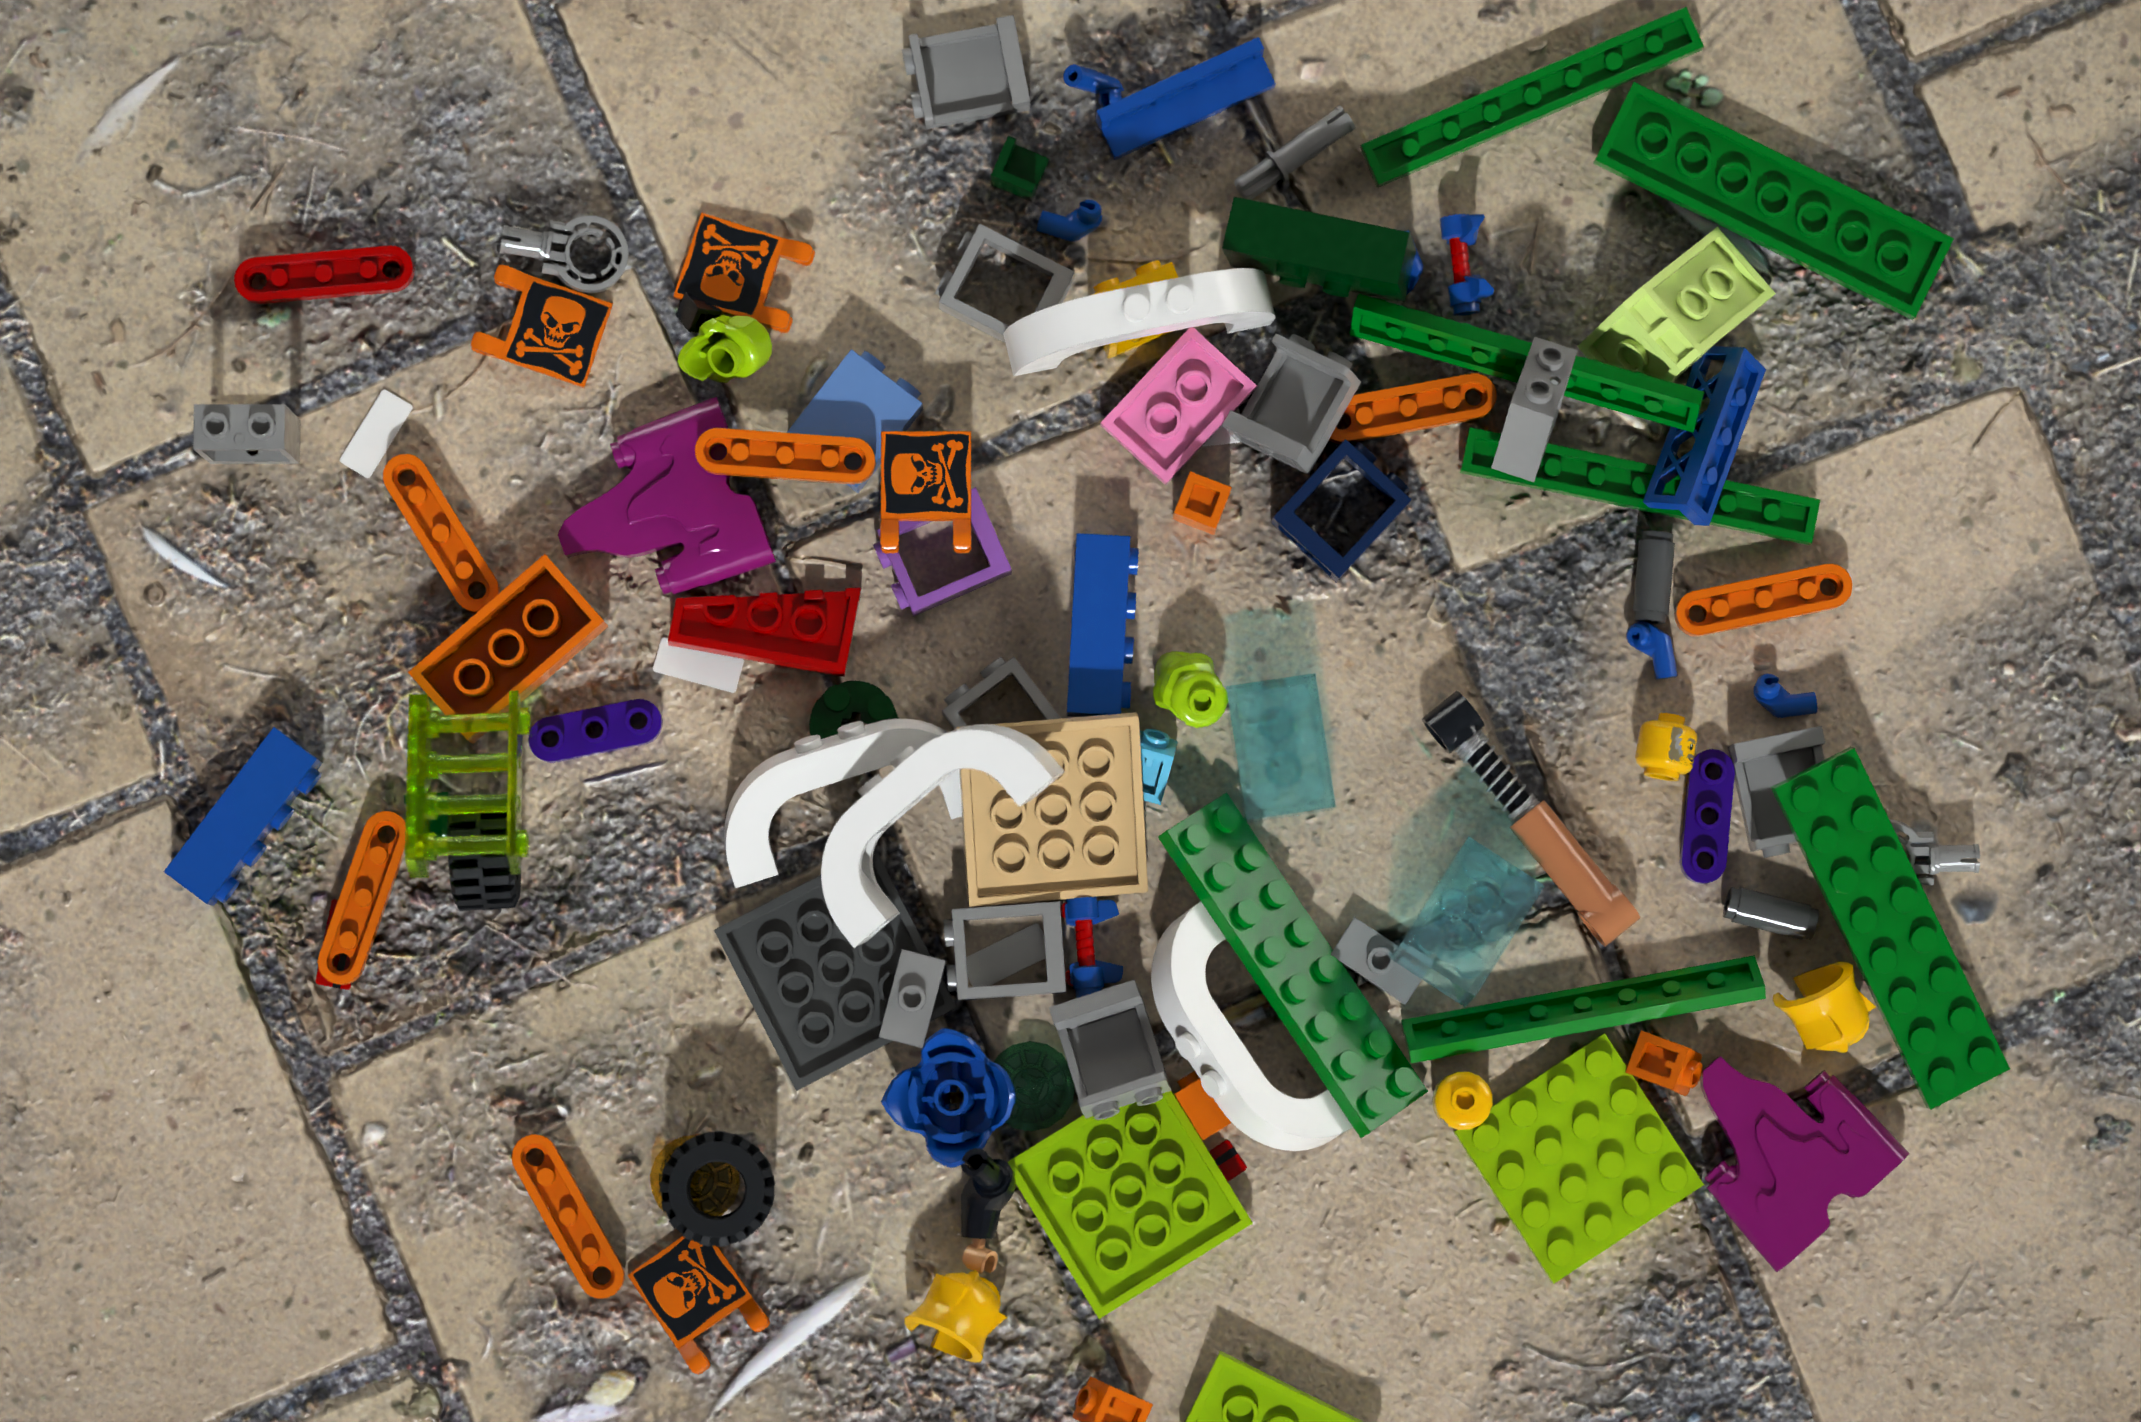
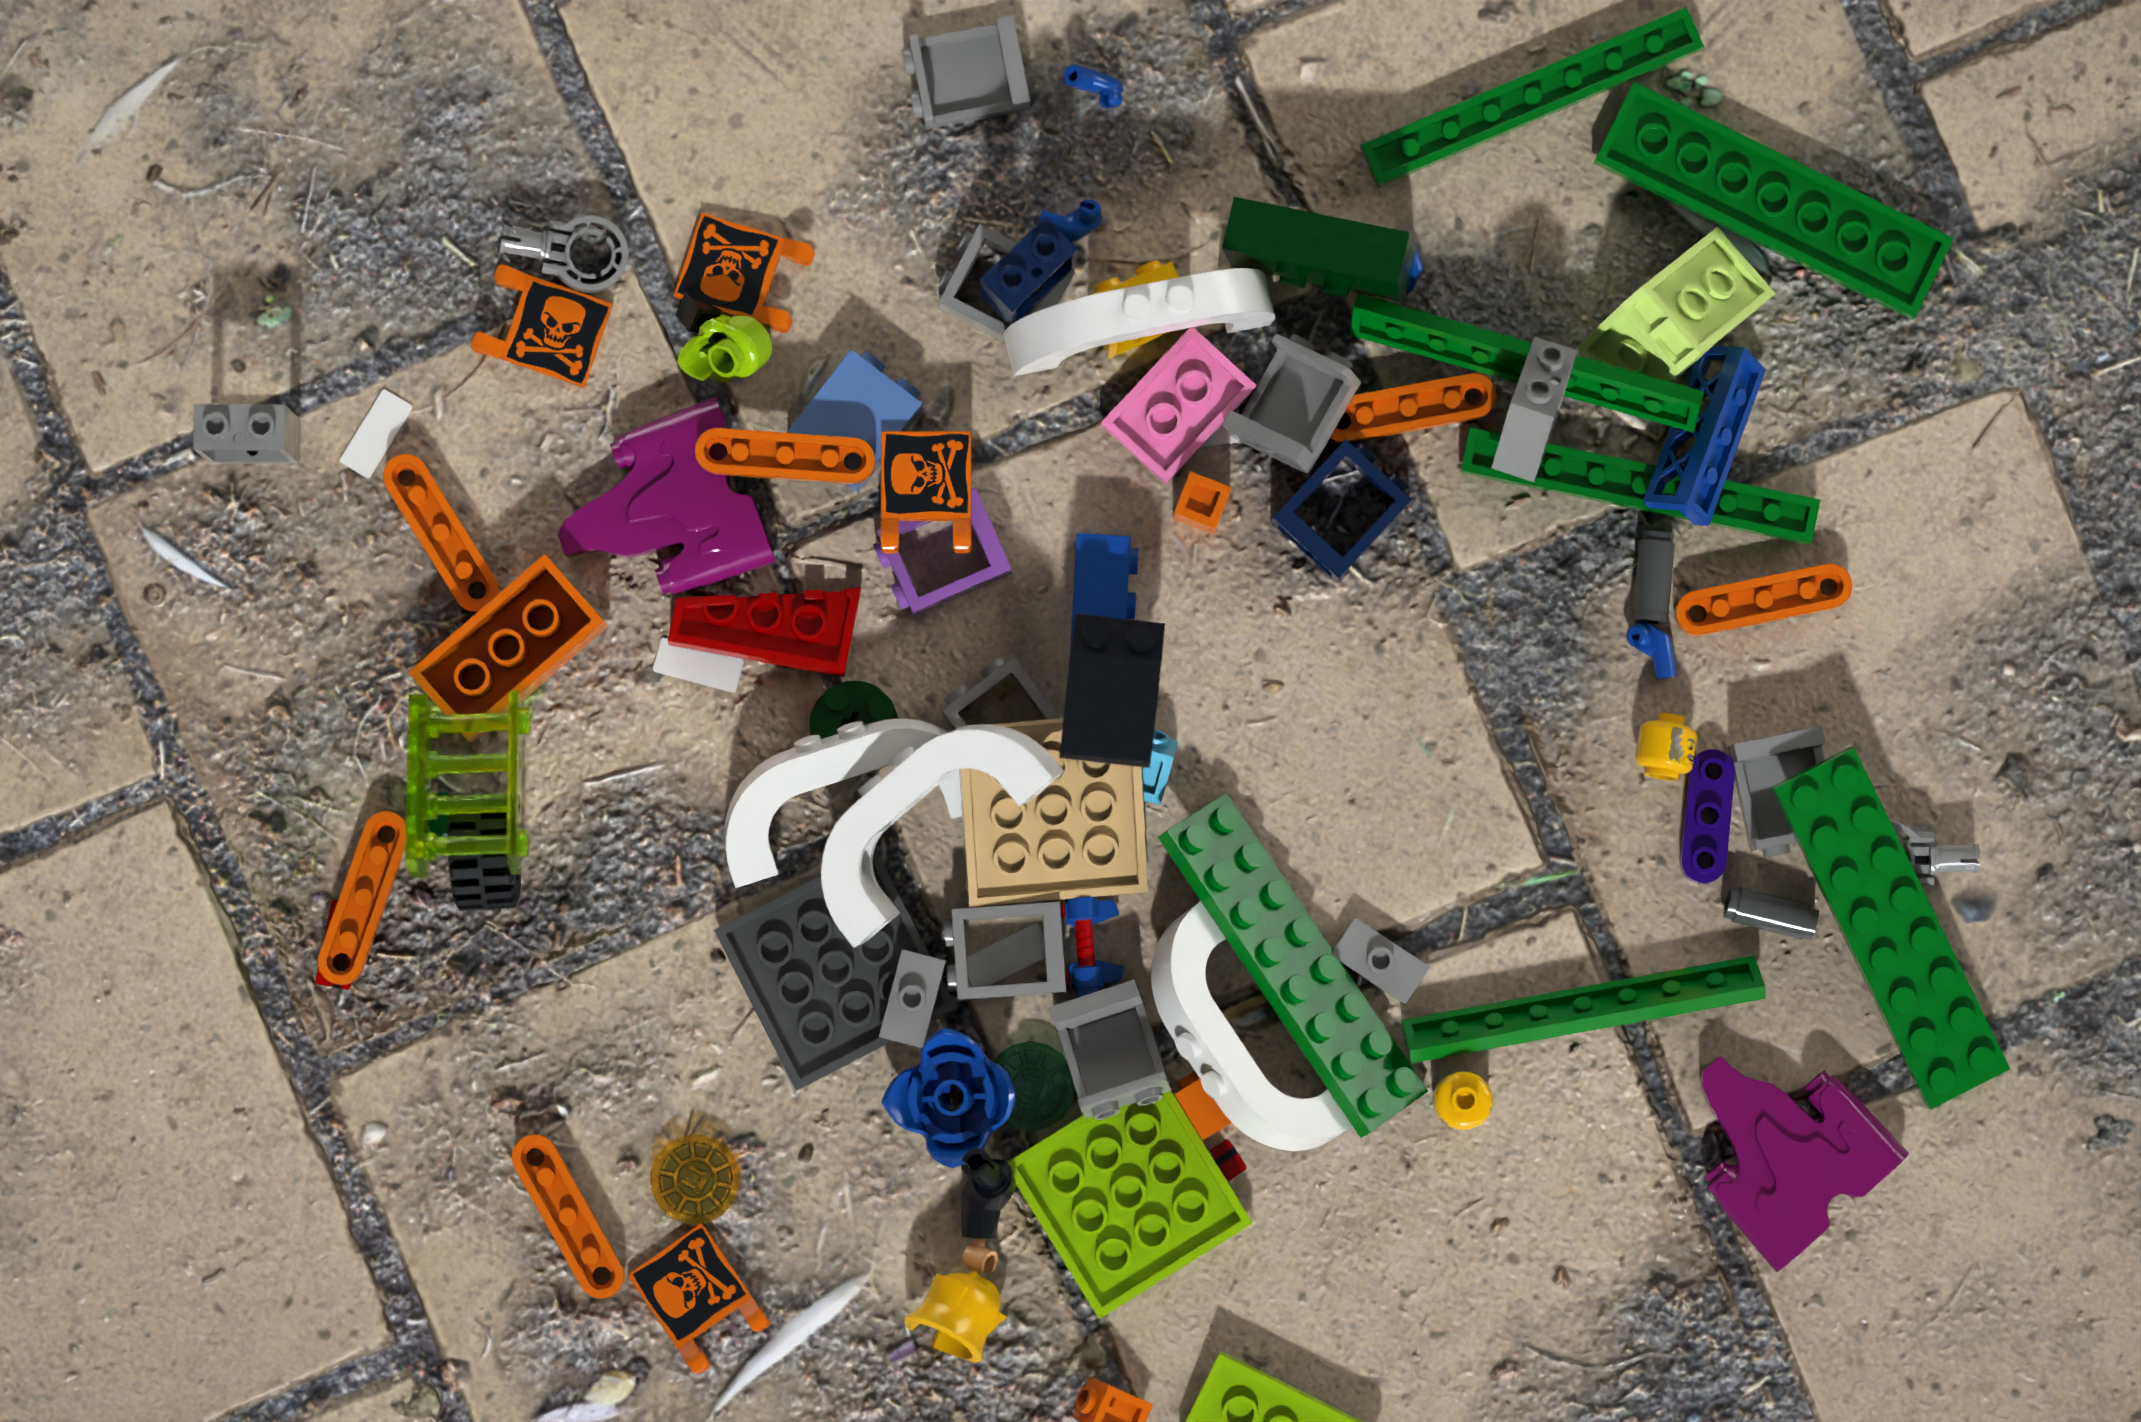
blue brick [164,727,323,906] -> none
red plate [234,245,415,304] -> none
dark purple plate [528,699,663,763] -> none
black tyre [659,1131,775,1247] -> none
dark green panel [991,135,1049,202] -> none
blue fence [1096,37,1276,161] -> none
lime head [1153,651,1228,728] -> none
clear light blue brick [1225,673,1336,823] -> none
light grey axle [1234,106,1355,200] -> none
clear light blue brick [1389,837,1545,1007] -> none
piece [1422,691,1640,947] -> none
blue piece [1439,214,1494,316] -> none
lime plate [1453,1033,1704,1284] -> none
orange bracket [1625,1030,1703,1097] -> none
blue arm [1754,674,1818,718] -> none
yellow helmet [1772,961,1876,1053] -> none
none -> dark blue window [980,217,1078,326]
none -> black slope [1059,614,1165,768]

